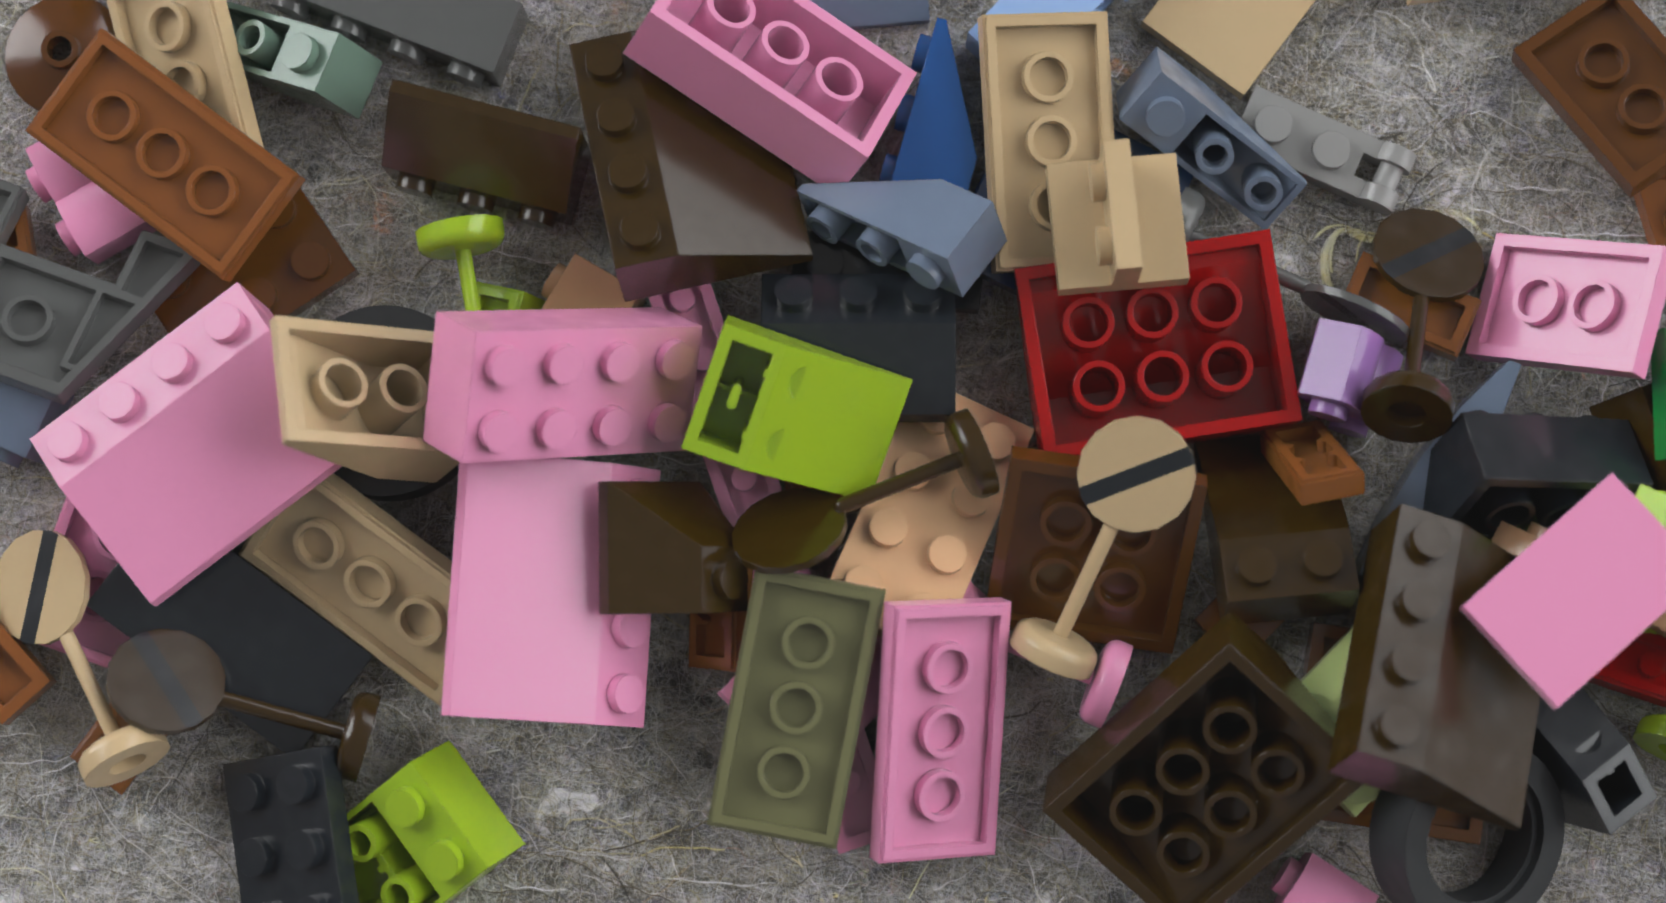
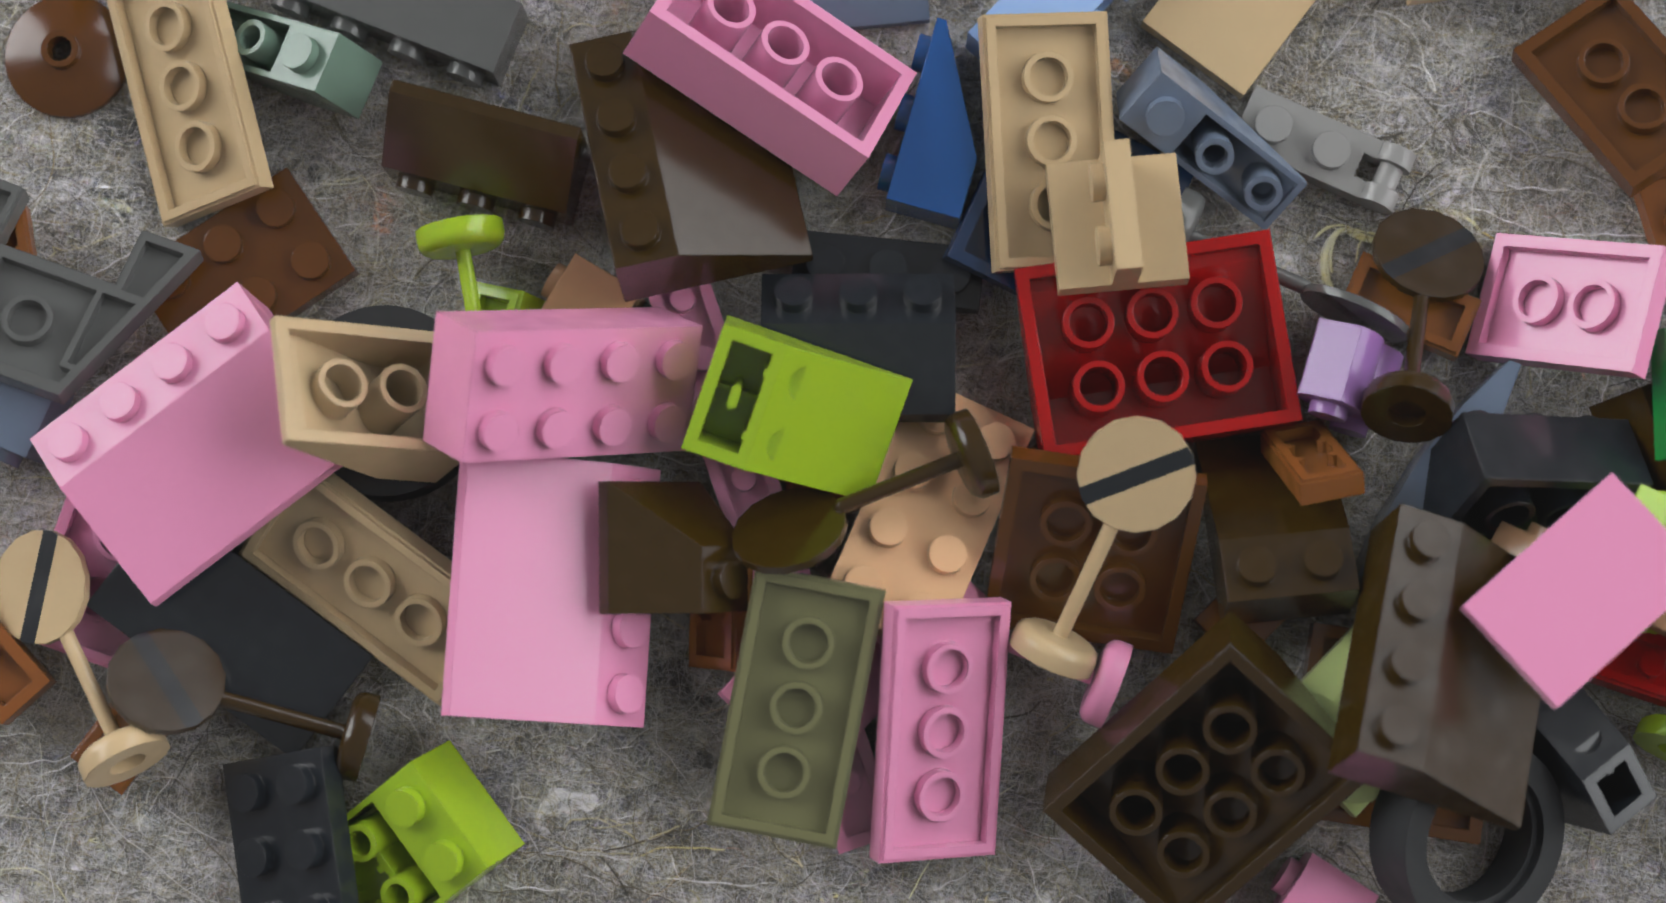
dark orange tile [25,28,306,283] -> none
bright pink brick [25,141,157,264] -> none
sand blue slope [797,179,1007,297] -> none

